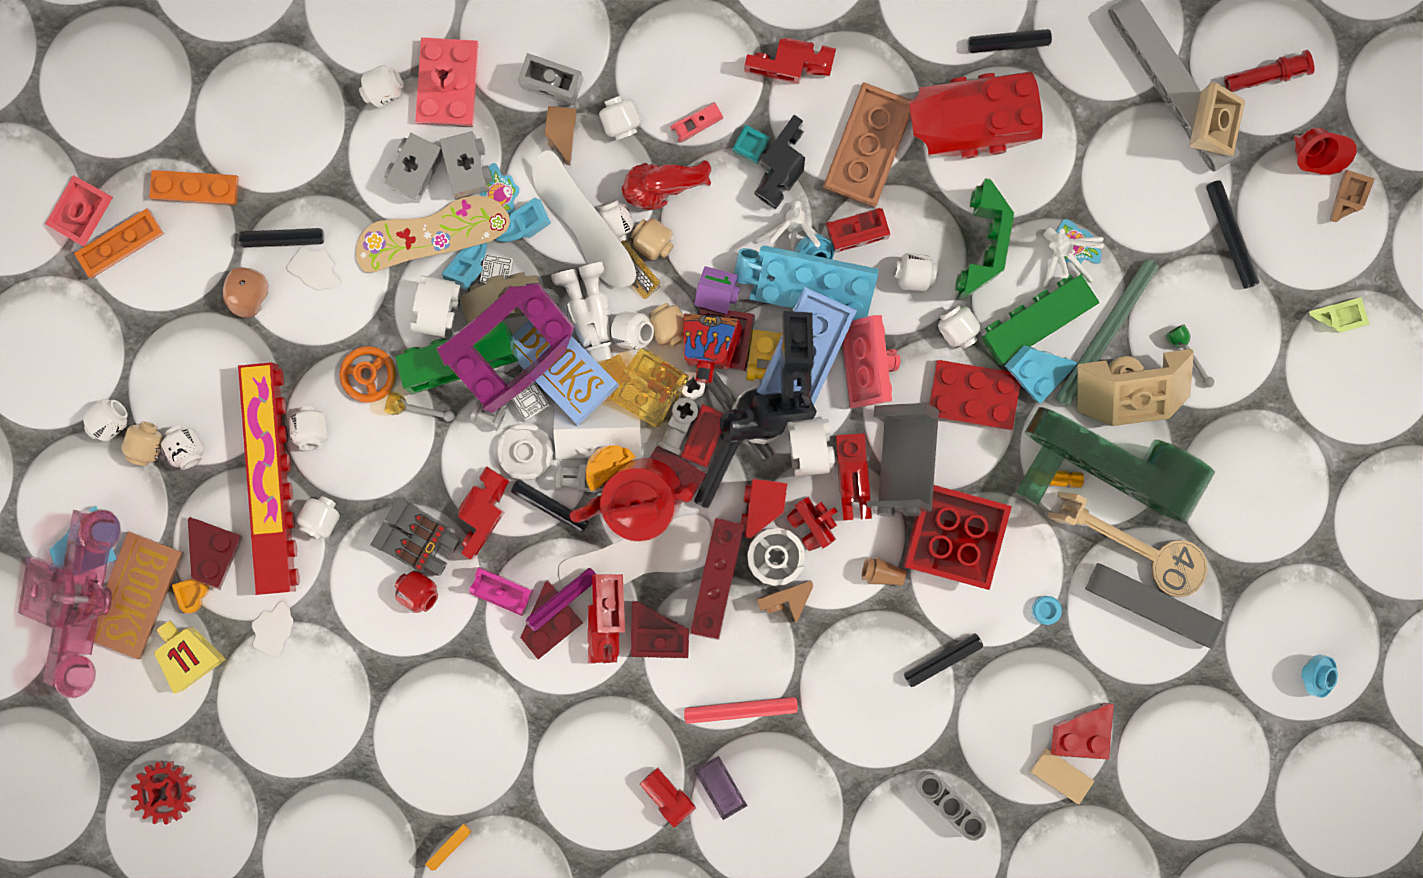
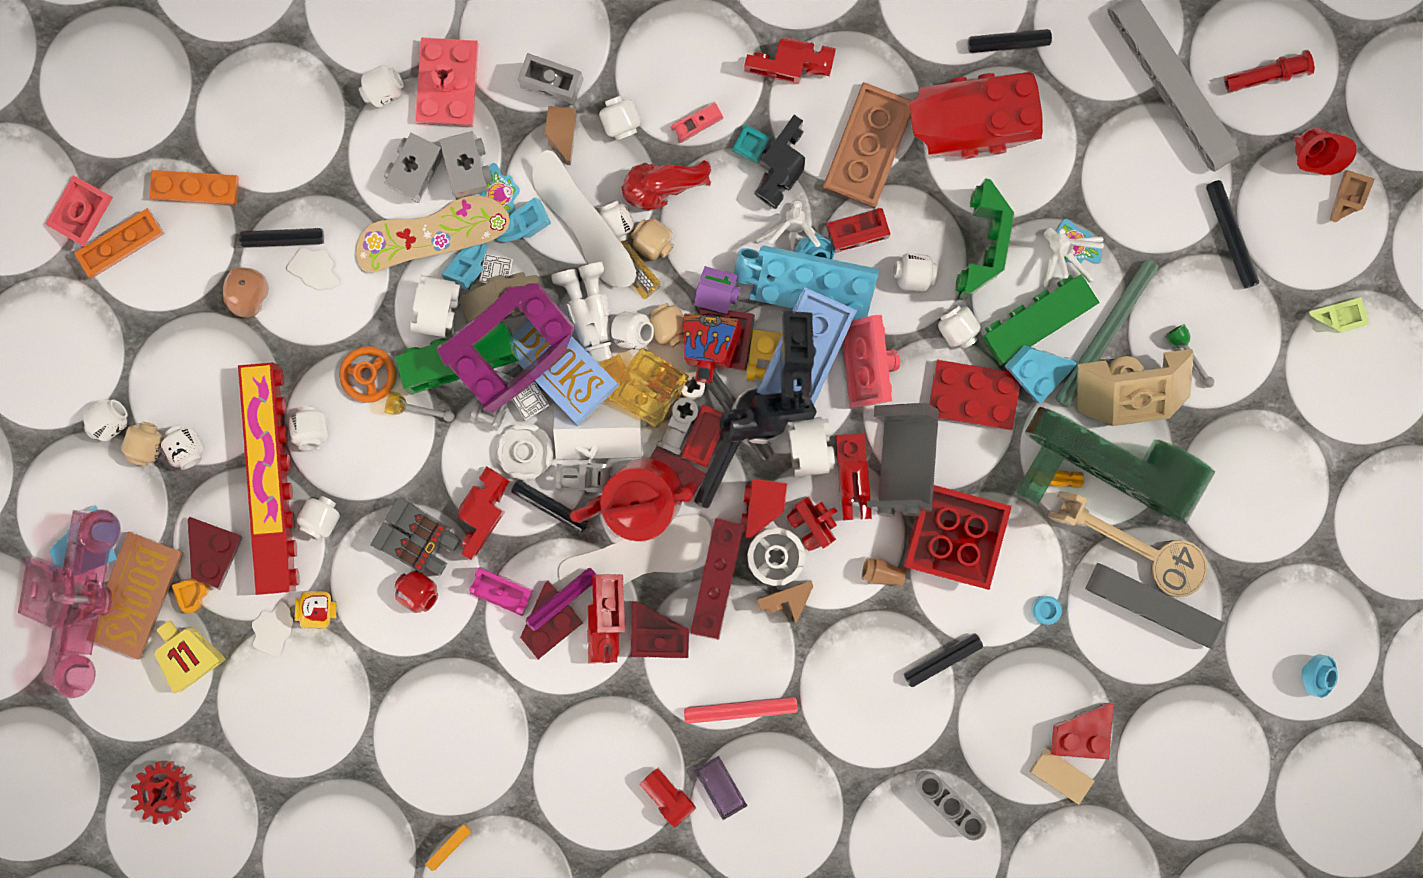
light orange tile [586,445,636,491] -> none
tan slope [1189,83,1245,156] -> none
none -> head [295,591,337,629]

